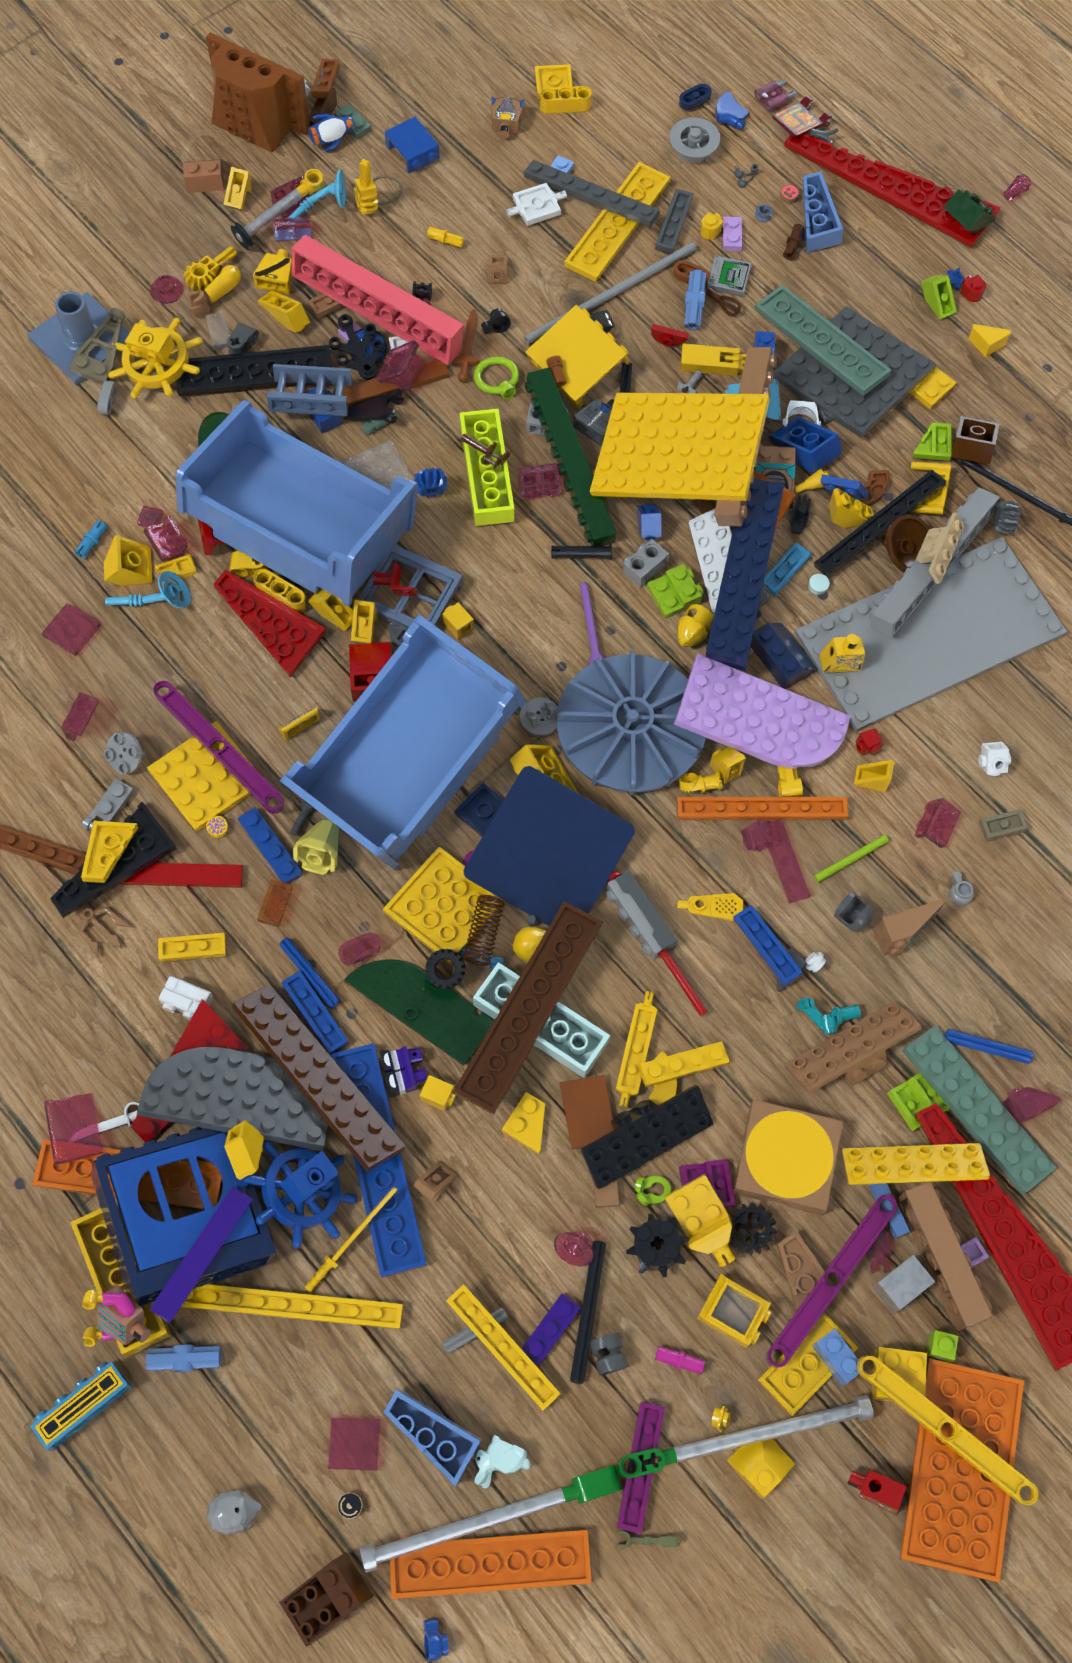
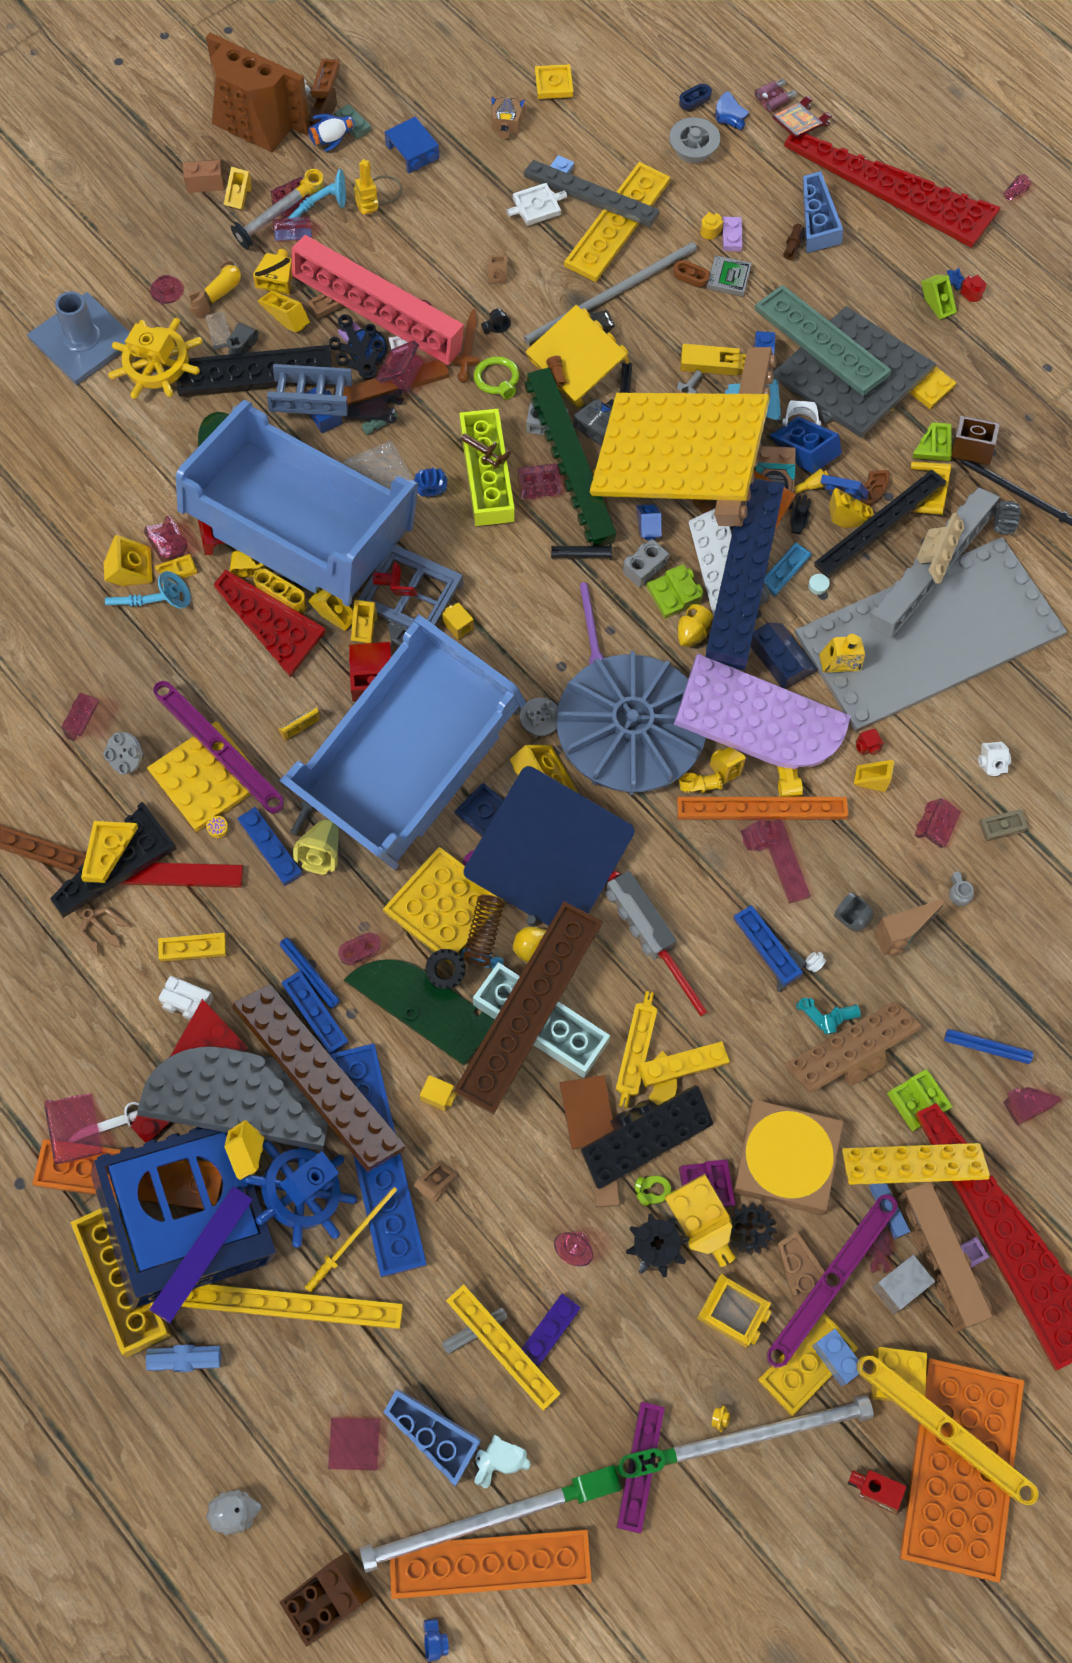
brick [30,1361,132,1451] -> none
clear pink tile [42,603,101,656] -> none
dark tan plate [69,308,125,384] -> none
dark azure pin [74,520,108,559] -> none
light grey plate [82,778,135,830] -> none
torso [82,1284,151,1347] -> none
light grey beam [98,380,117,415] -> none
clear pink tile [137,505,164,530] -> none
yellow gear [184,246,237,291] -> none
clear orange plate [257,879,293,927] -> none
black tile [337,1493,363,1519] -> none
hips [380,1046,427,1098] -> none
black bush [412,281,432,301] -> none
yellow axle [427,226,464,248] -> none
yellow wing [502,1092,545,1155] -> none
yellow beam [540,86,592,114] -> none
black axle [570,1240,606,1384] -> none
dark grey wheel [589,1333,629,1376] -> none
olive piece [617,1531,679,1548] -> none
red plate [651,324,689,346] -> none
dark grey plate [655,189,694,254] -> none
dark pink pin [655,1346,705,1374] -> none
yellow piece [677,893,743,921] -> none
medium blue piece [684,270,706,330] -> none
reddish brown piece [706,288,741,317] -> none
yellow slope [726,1439,795,1499] -> none
dark grey piece [734,164,758,188] -> none
sand blue bush [755,204,773,222] -> none
tile [780,185,799,204] -> none
dark grey bar [809,128,838,144] -> none
lime bar [814,835,889,883] -> none
reddish brown dish [886,515,930,572] -> none
sand green plate [902,1025,1056,1195] -> none
lime brick [926,1330,959,1363] -> none
dark green slope [943,189,996,234] -> none
yellow slope [968,324,1011,357] -> none

